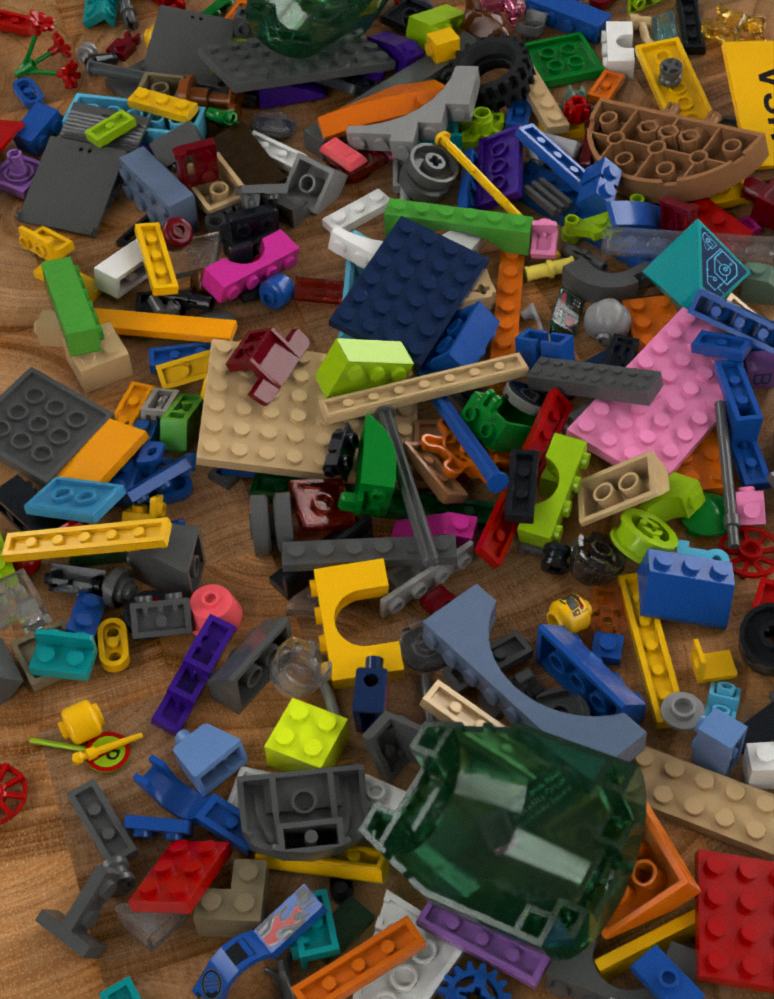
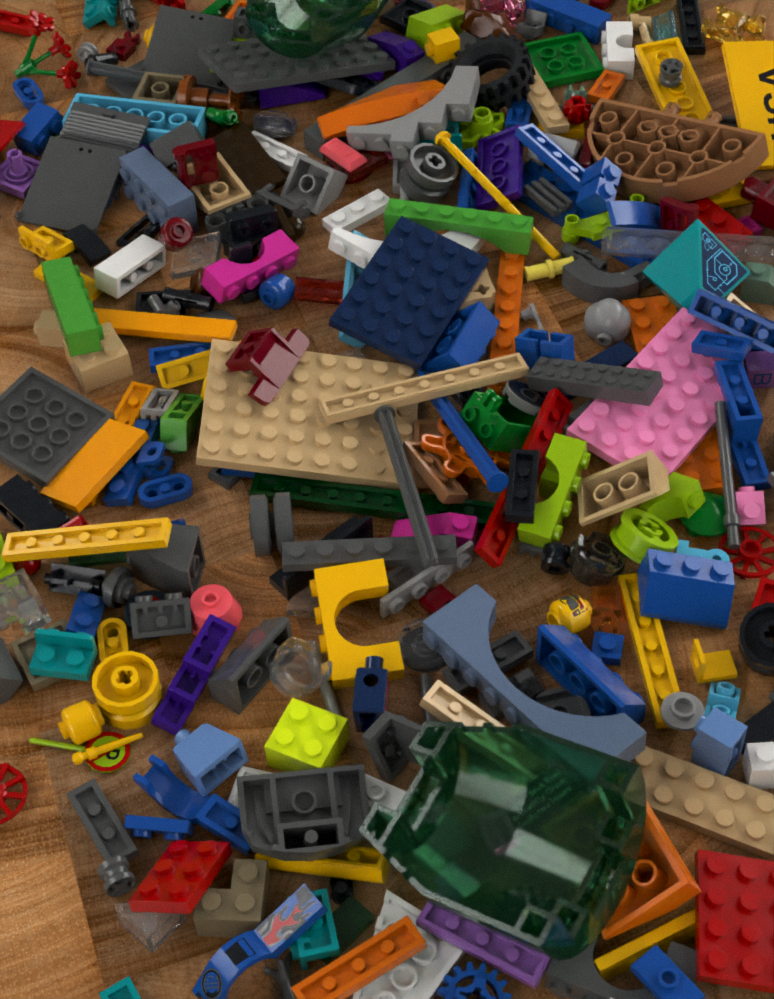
dark azure tile [24,476,126,524] -> none
dark grey bracket [35,865,122,958] -> none
lime plate [84,109,137,148] -> none
blue plate [122,452,197,505] -> none
yellow bracket [122,494,167,522] -> none
yellow plate [127,87,199,123] -> none
yellow plate [135,222,179,296] -> none
dark grey hinge [234,183,288,209] -> none
clear red tile [288,478,356,532] -> none
lime wedge [314,338,414,399] -> none
black hinge [322,422,359,482] -> none
green piece [338,413,397,517] -> none
bright pink bracket [530,218,558,259] -> none
slope [549,287,585,336] -> none
black tile [603,334,640,367] -> none
none -> black slope [62,224,111,266]
none -> yellow wheel [92,651,164,730]
none -> dark brown tile [272,205,306,243]

